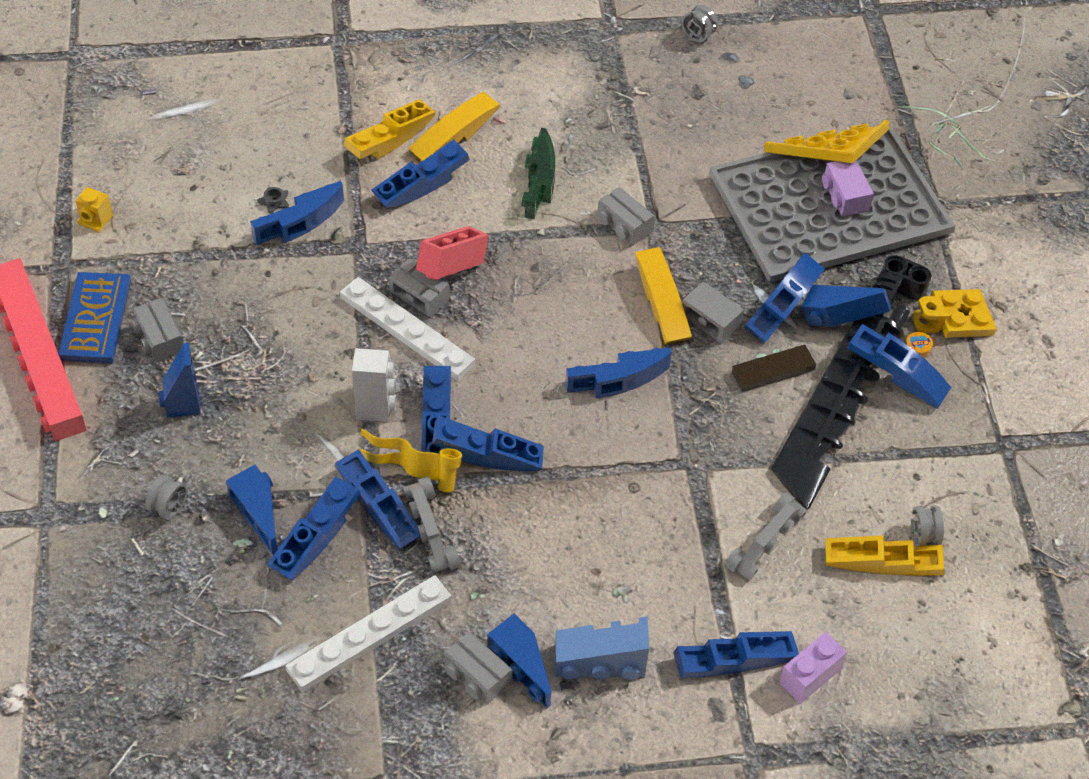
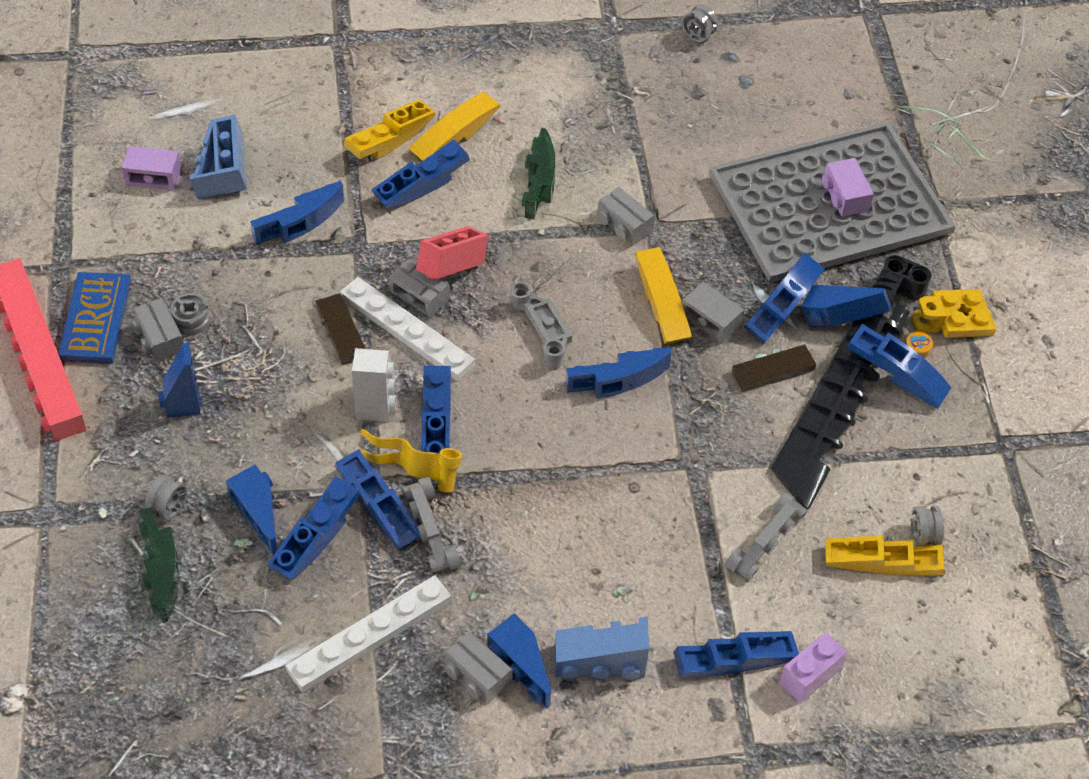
yellow brick [75,187,113,233] -> none
dark grey plate [257,187,289,213] -> none
blue slope [432,416,544,471] -> none
yellow tile [764,120,890,163] -> none
none -> lavender brick [122,146,182,190]
none -> clear green slope [138,507,179,623]
none -> light grey wheel [170,293,210,335]
none -> medium blue wedge [189,115,247,199]
none -> dark brown tile [315,293,366,365]
none -> light grey plate [510,282,572,370]

